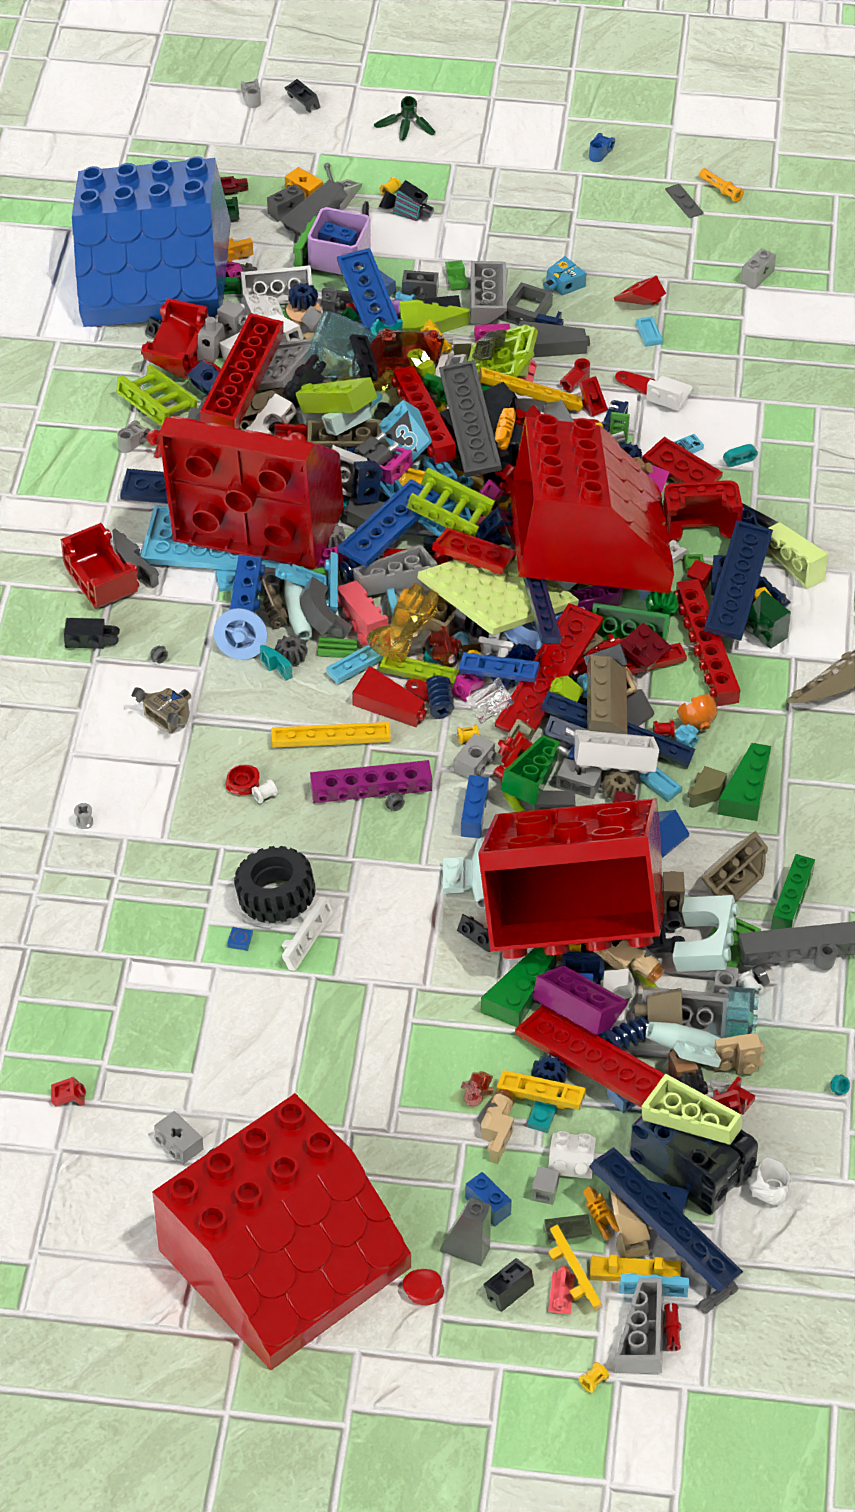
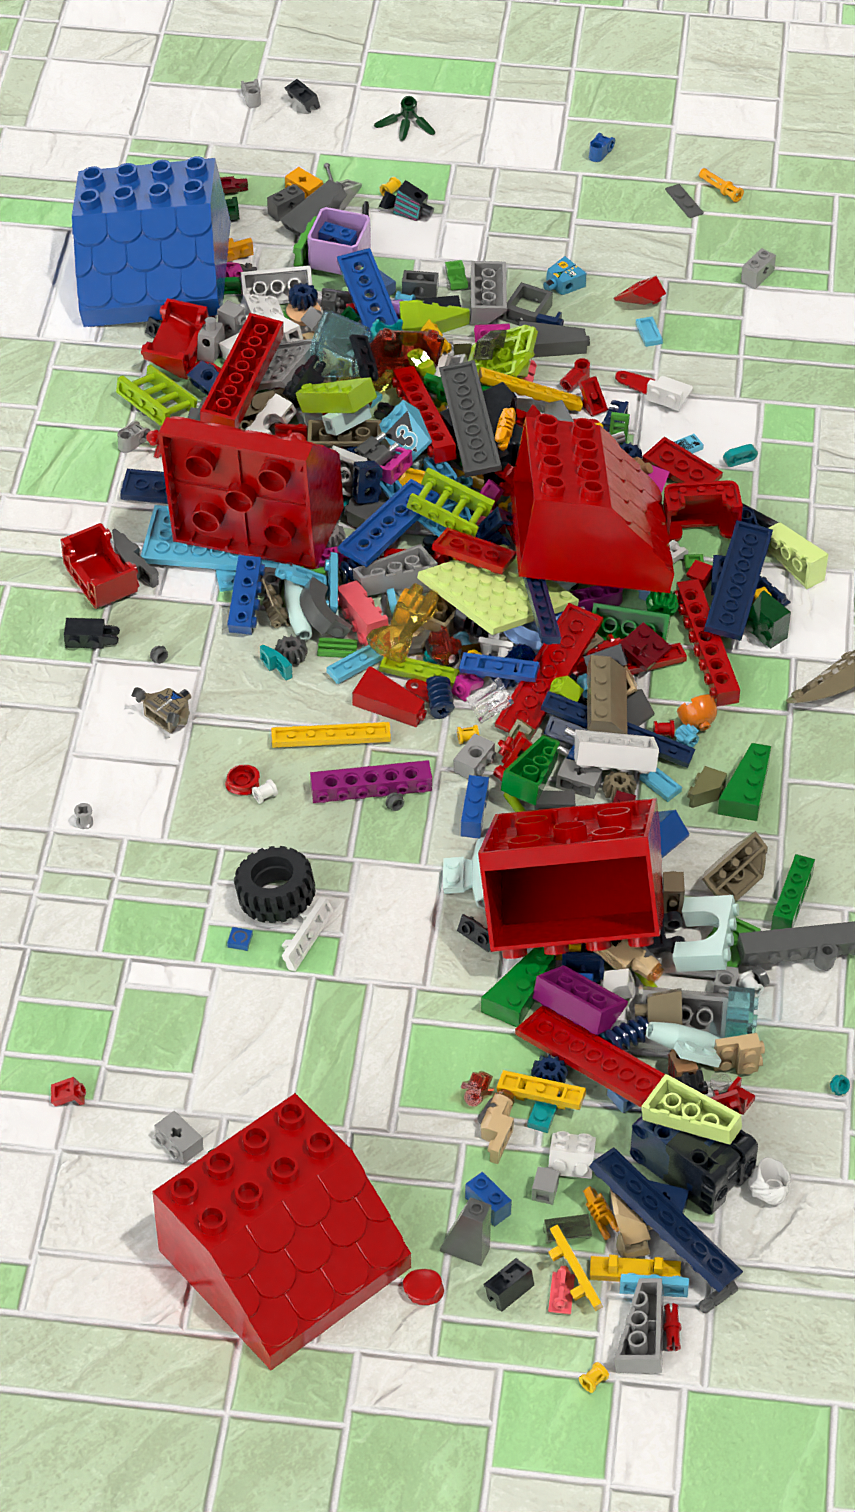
light blue wheel [214,608,267,660] -> none

